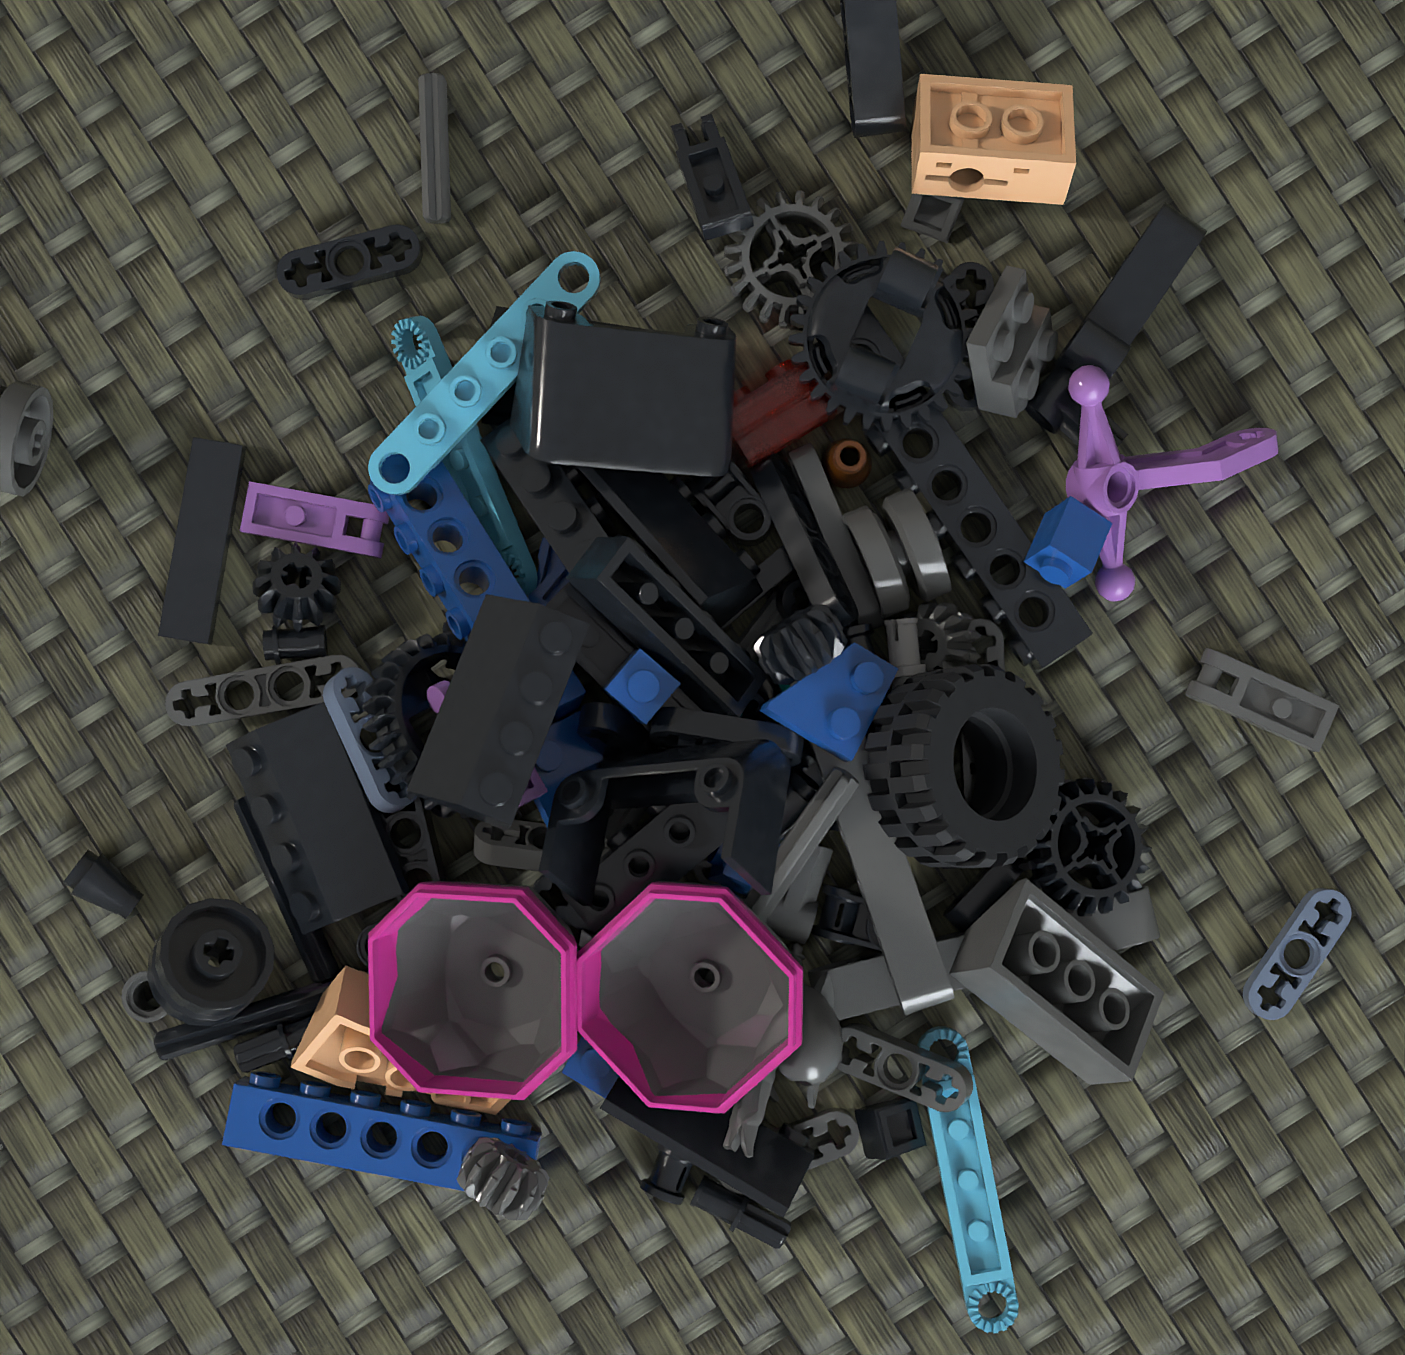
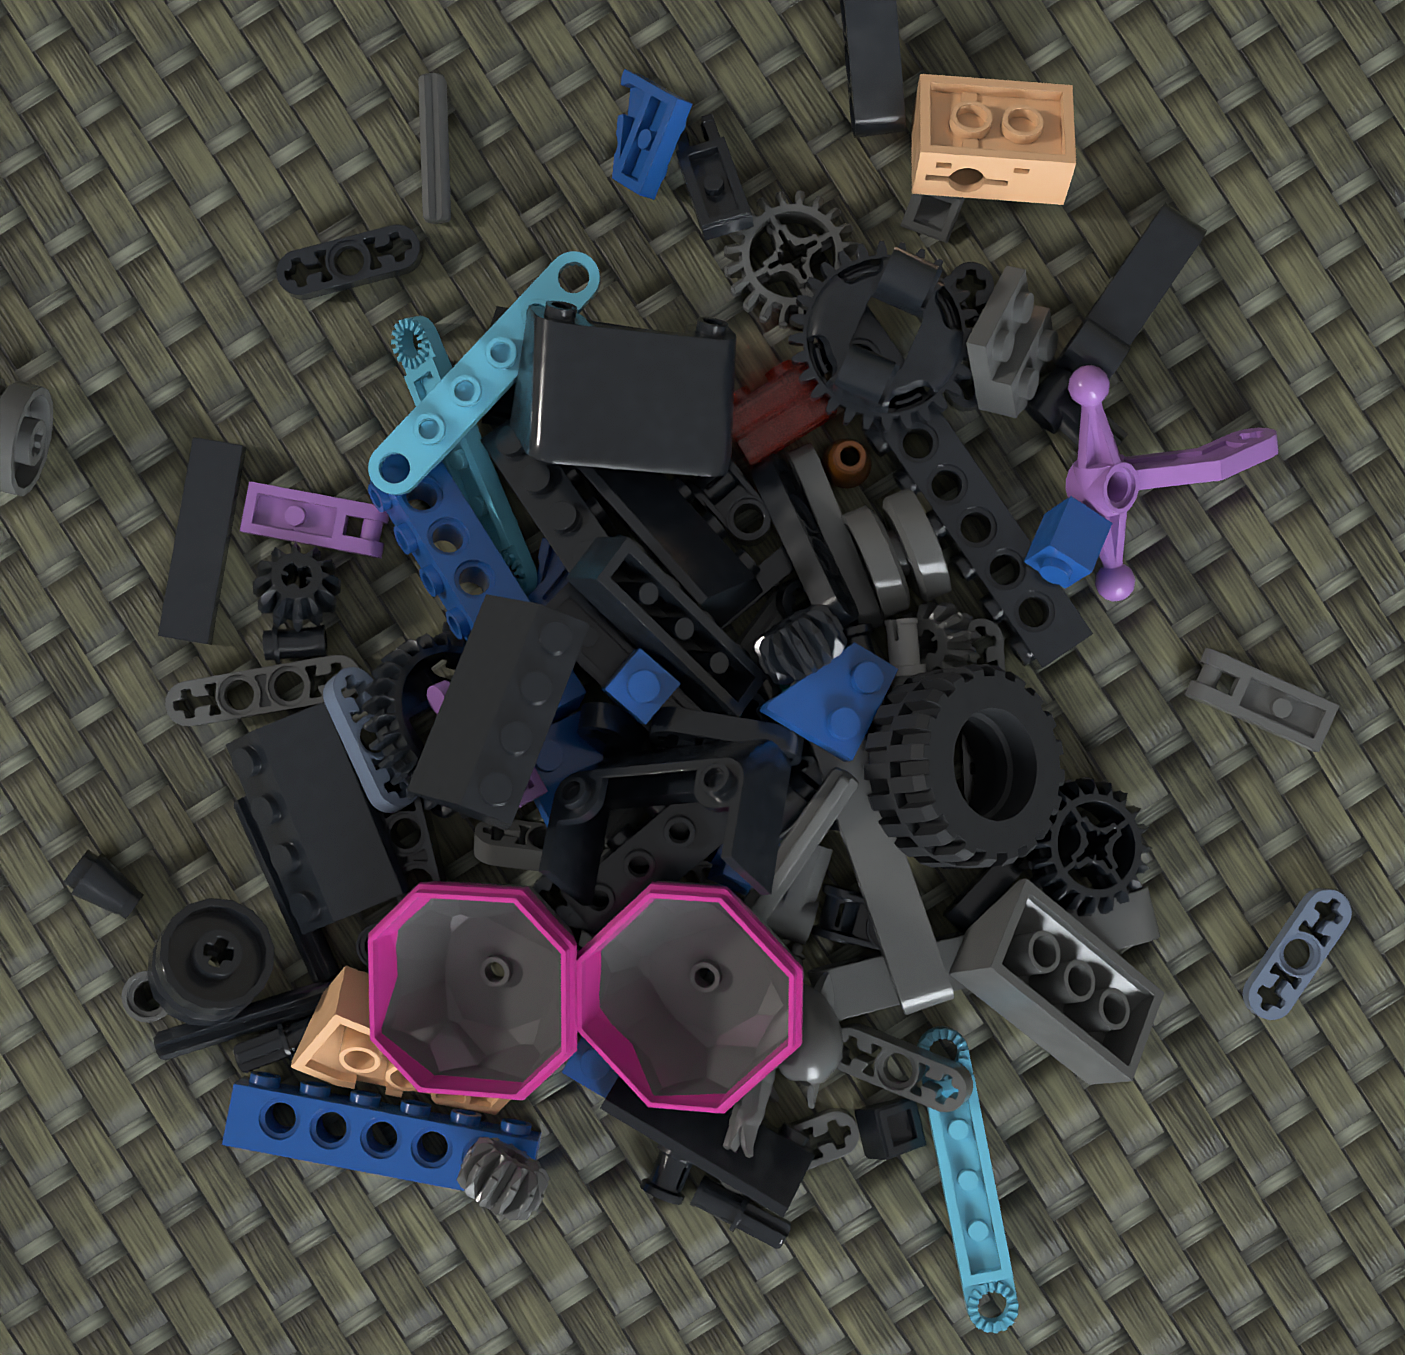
none -> blue wing [612,69,693,200]

